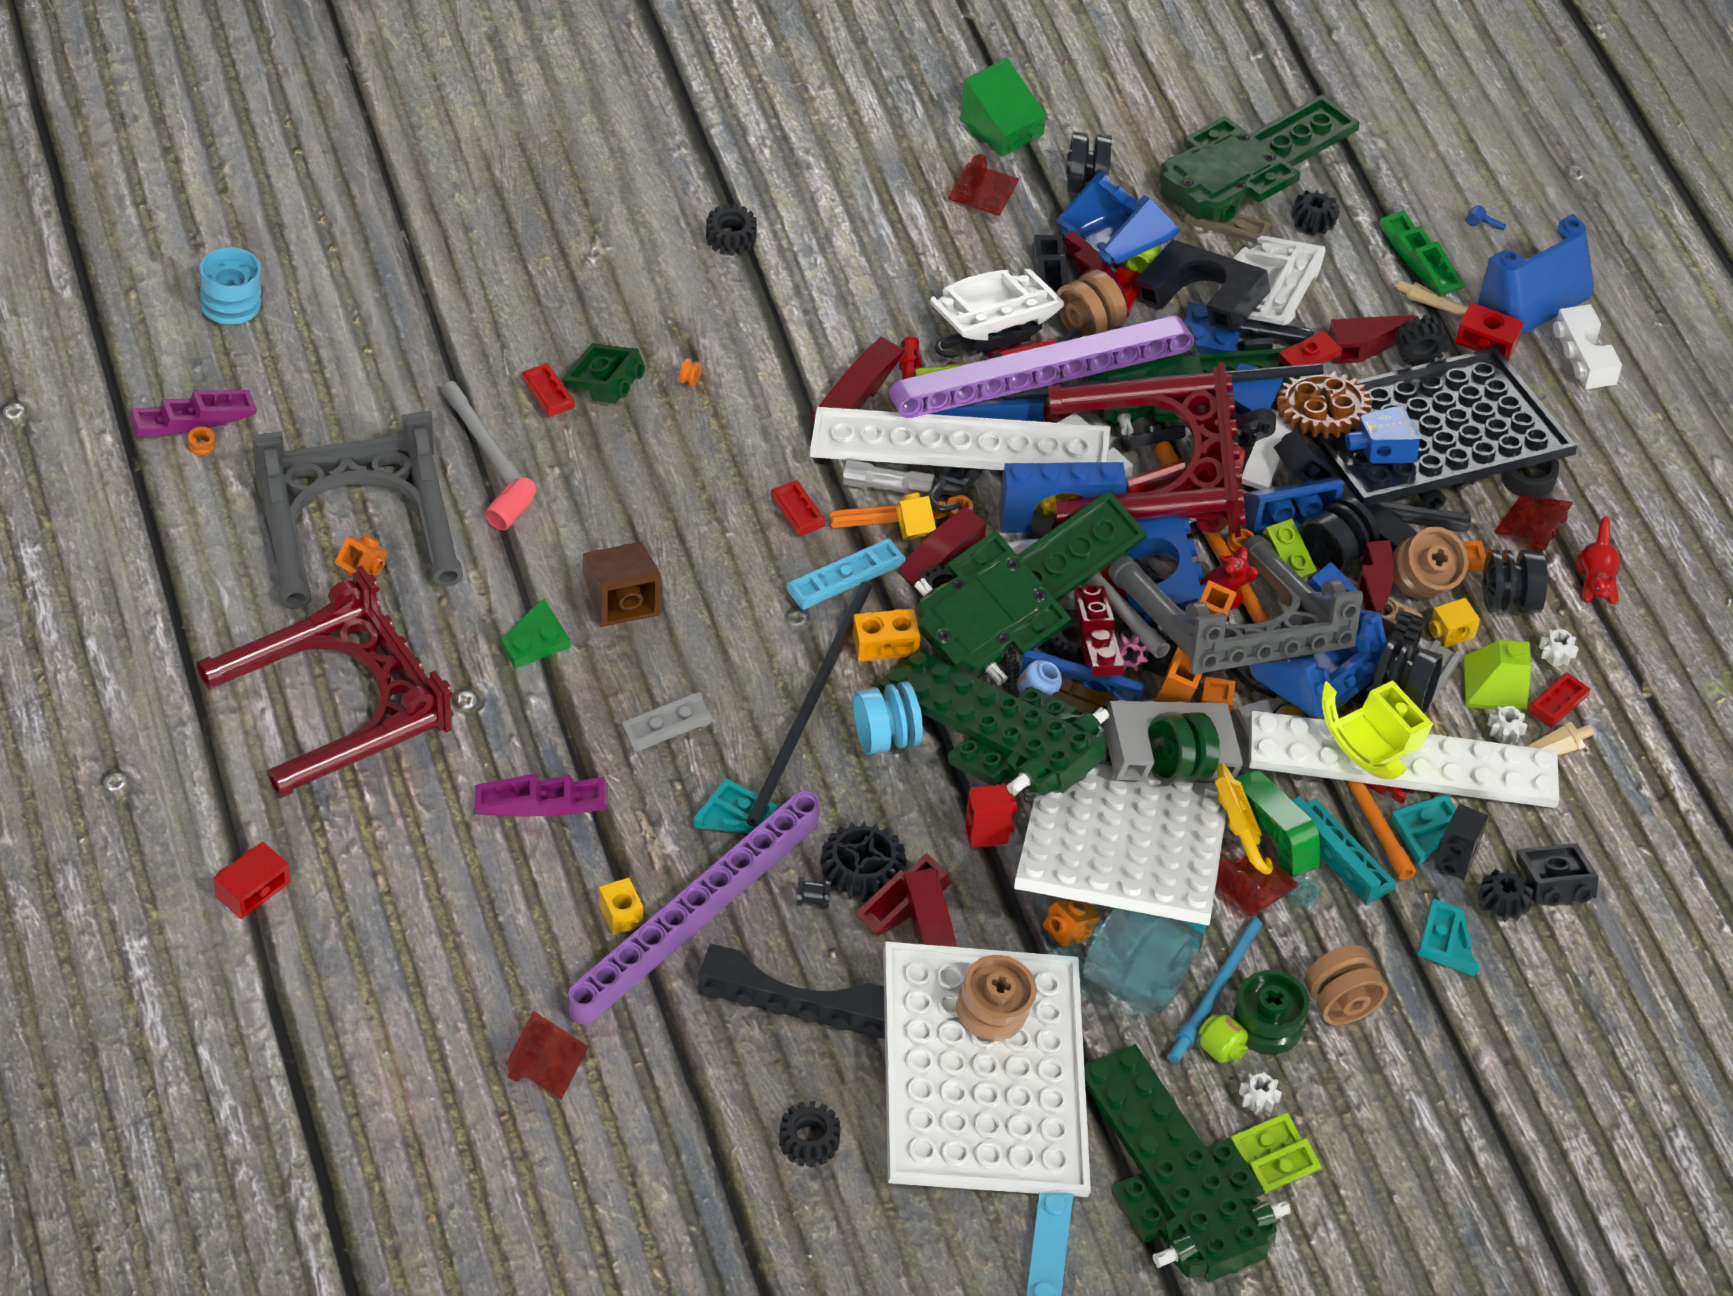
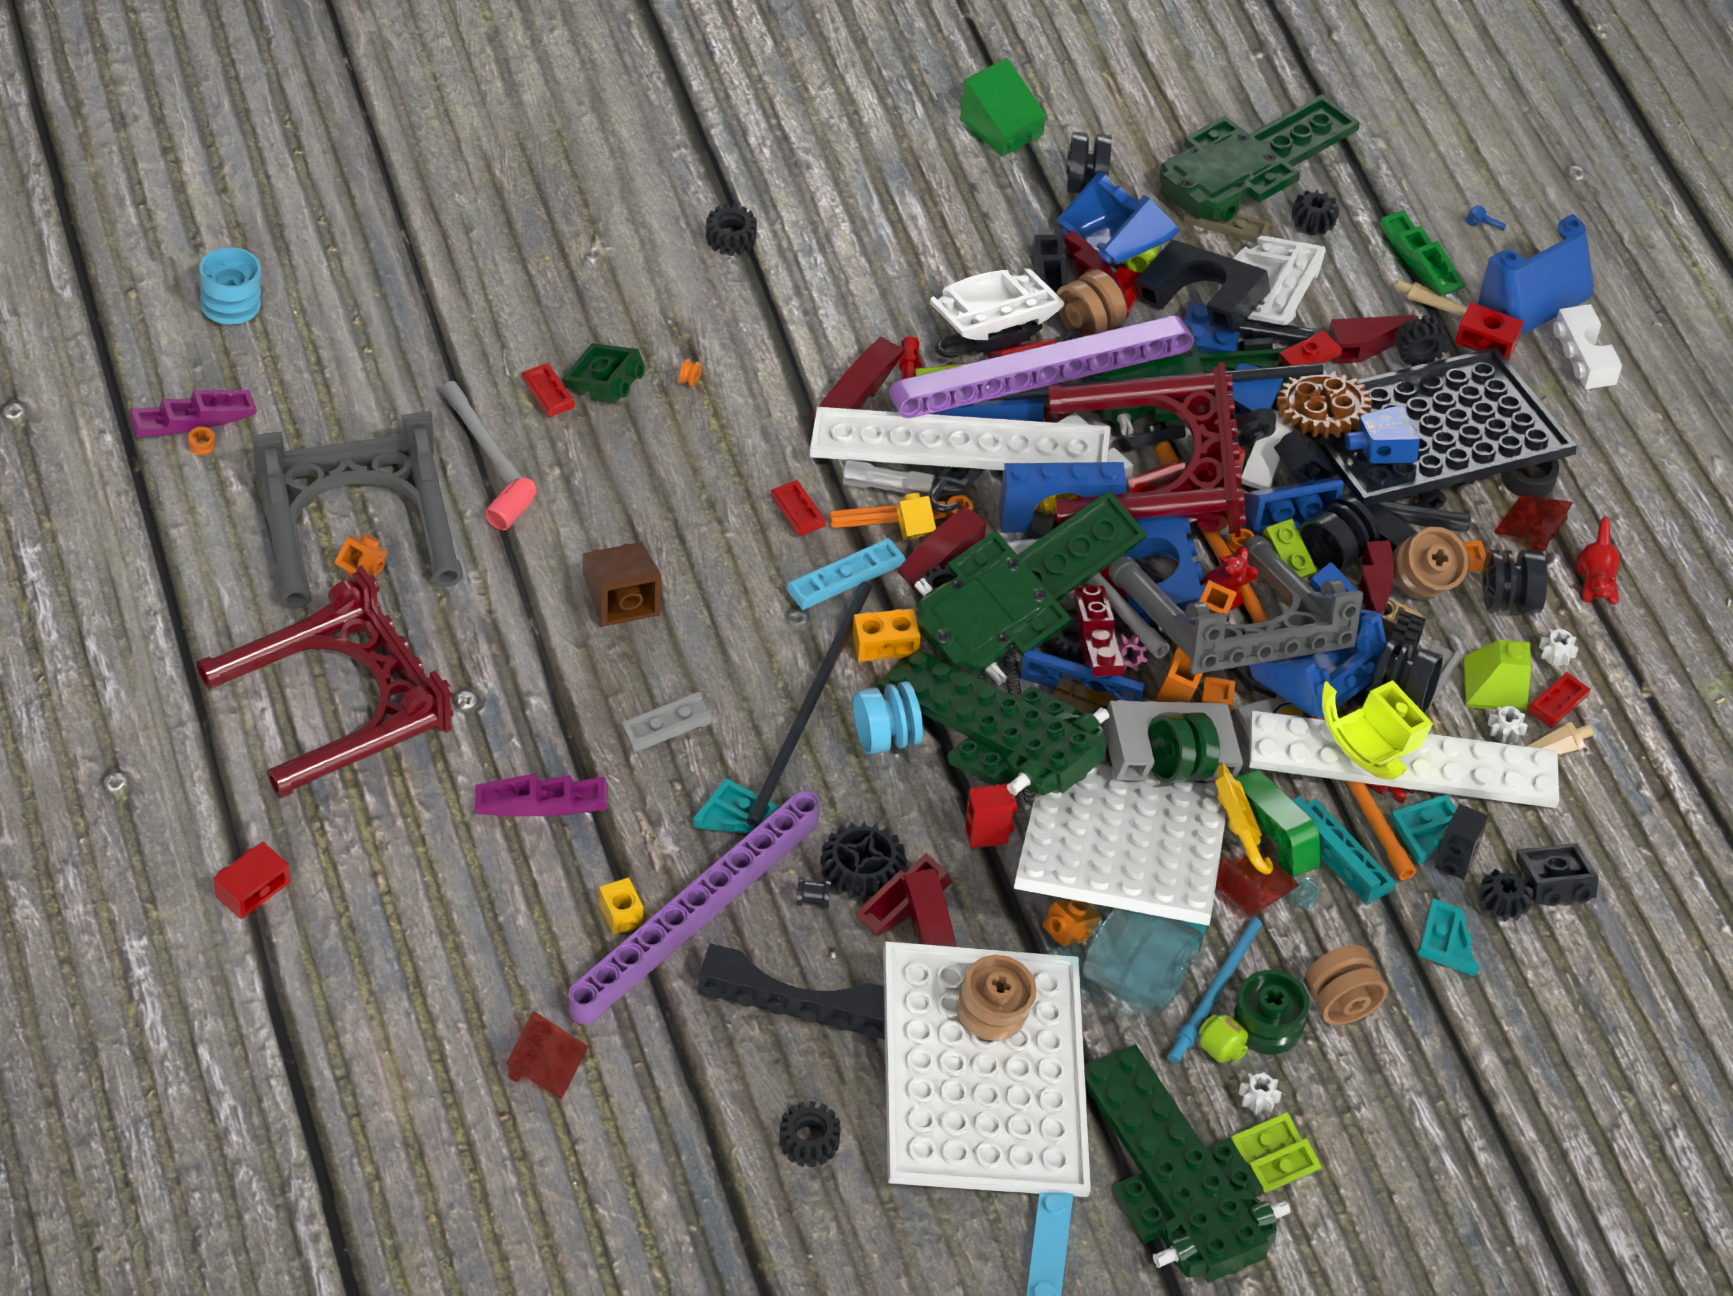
green wing [501,599,571,669] -> none
clear red hinge [948,154,1019,216] -> none
light blue head [1017,660,1062,696] -> none
black slope [1142,639,1177,677] -> none
yellow brick [1429,598,1480,648] -> none

